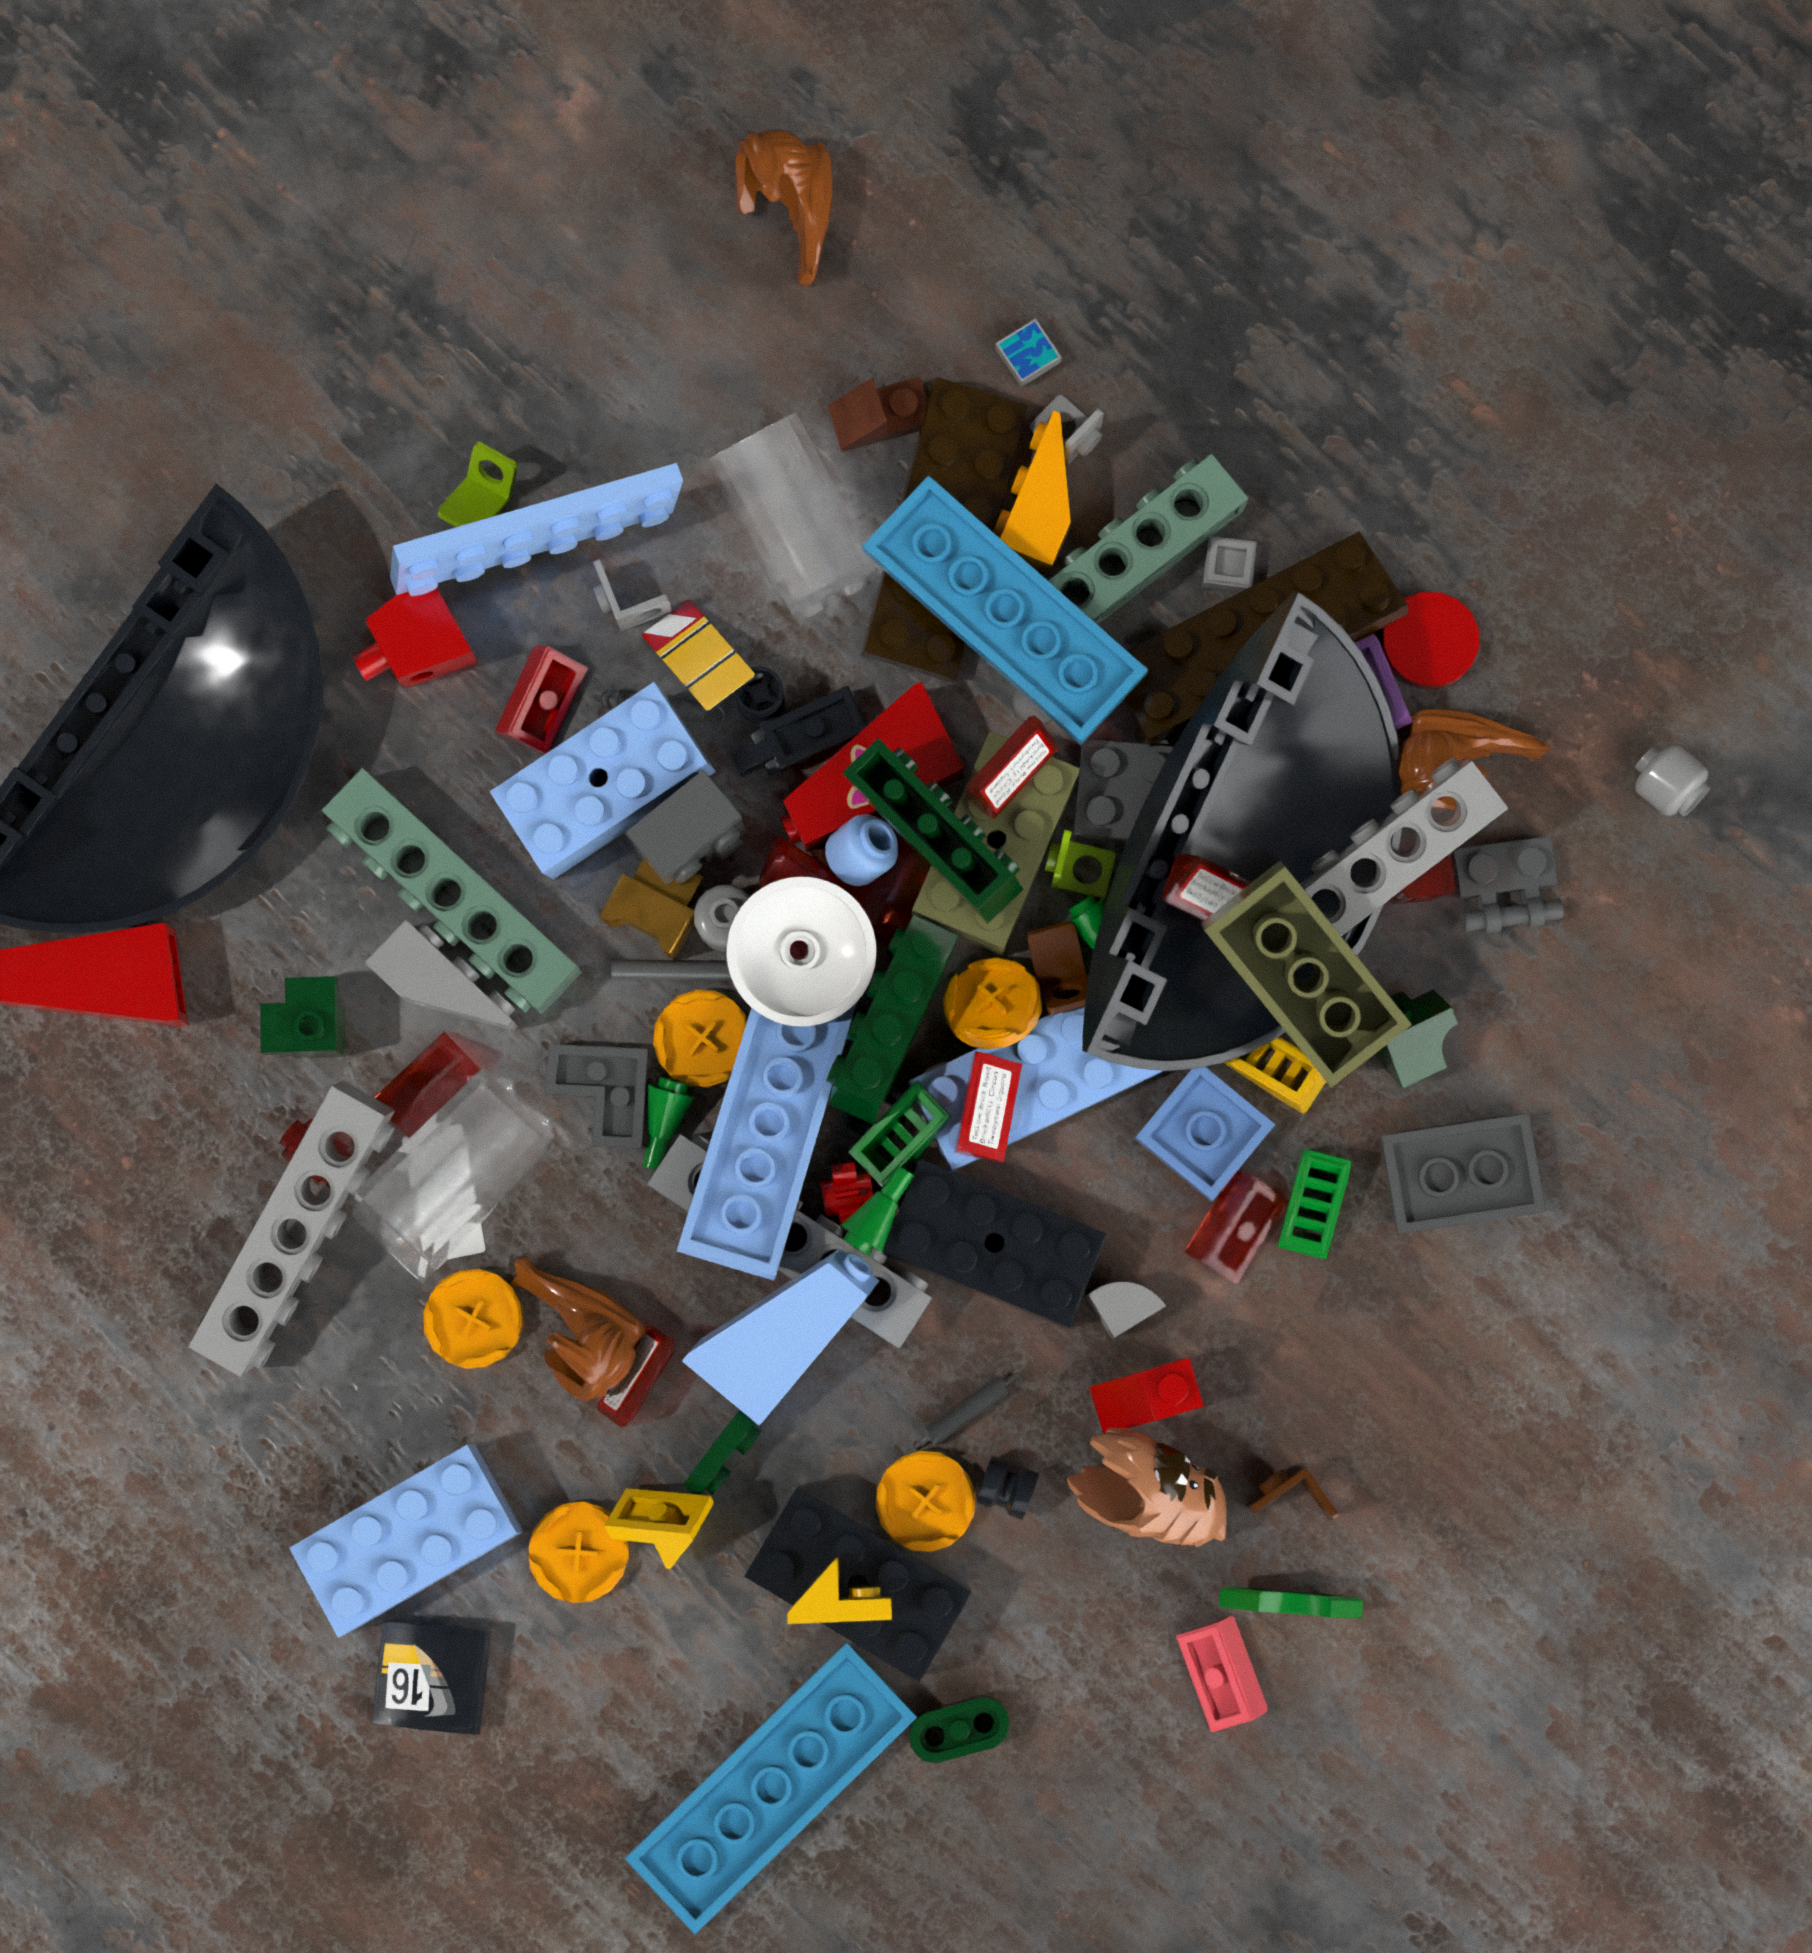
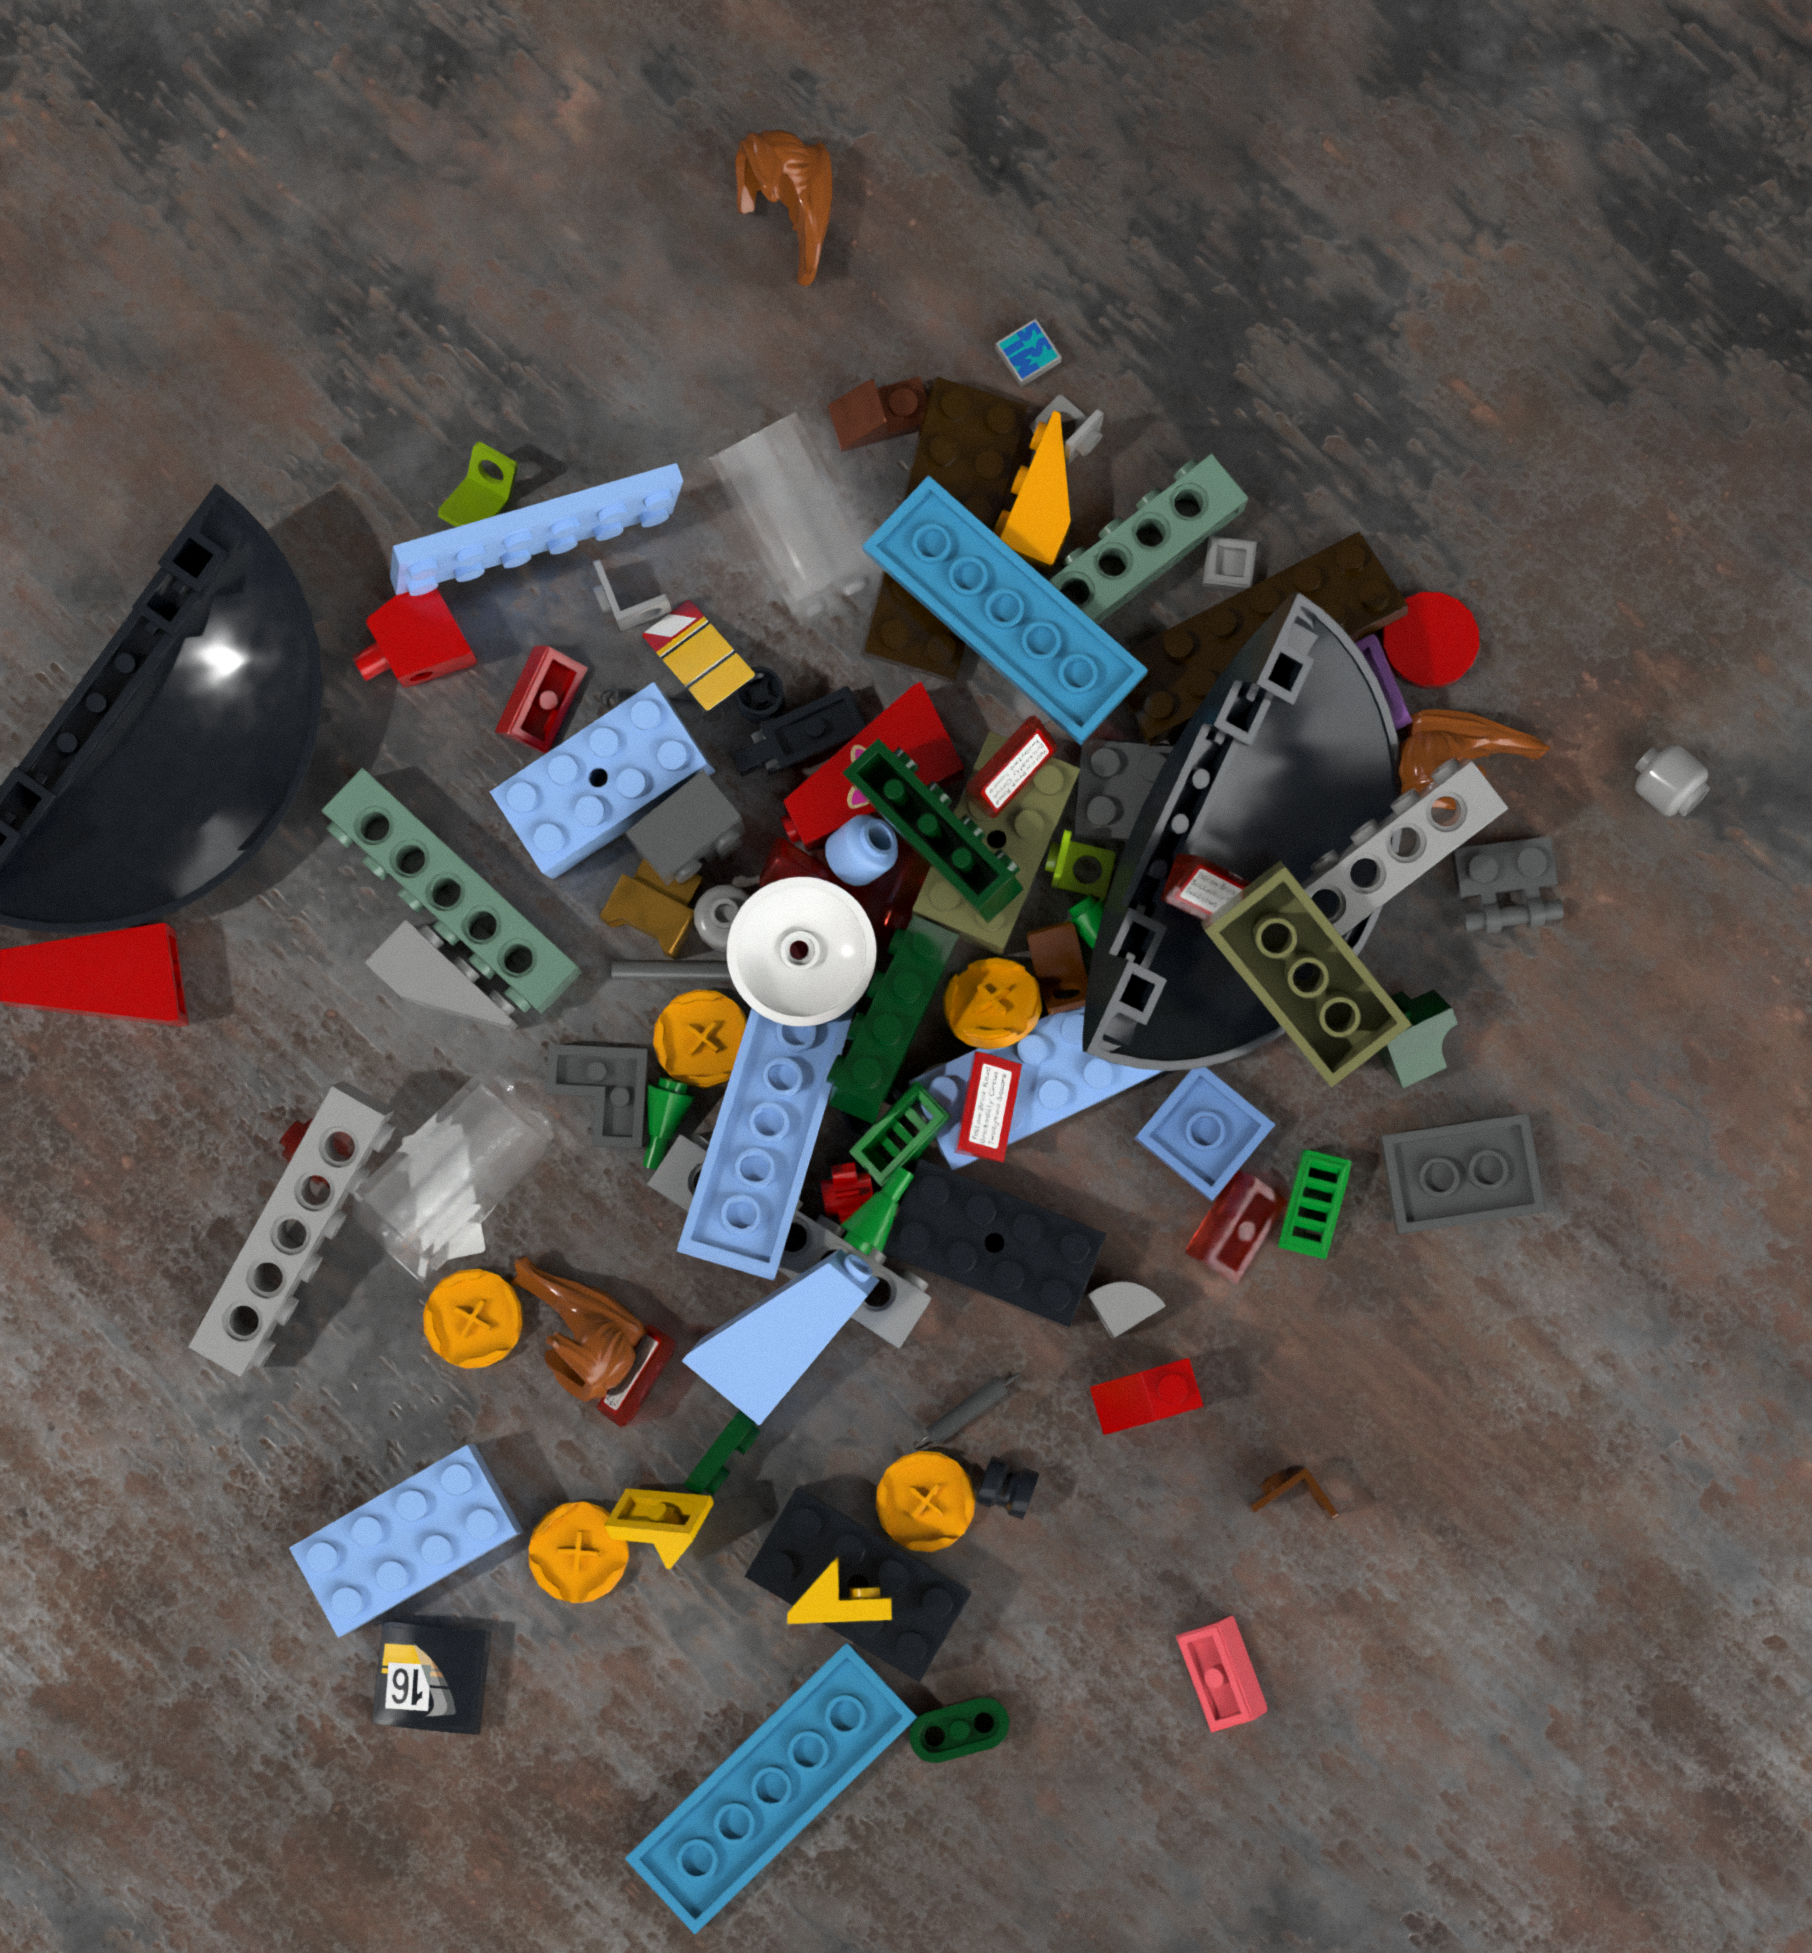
dark green brick [260,976,346,1059] -> none
clear red slope [374,1031,484,1141] -> none
nougat head [1067,1428,1227,1548] -> none
green tile [1219,1587,1363,1618] -> none
yellow slope [1223,1037,1326,1114] -> none
clear red slope [1389,855,1455,905] -> none

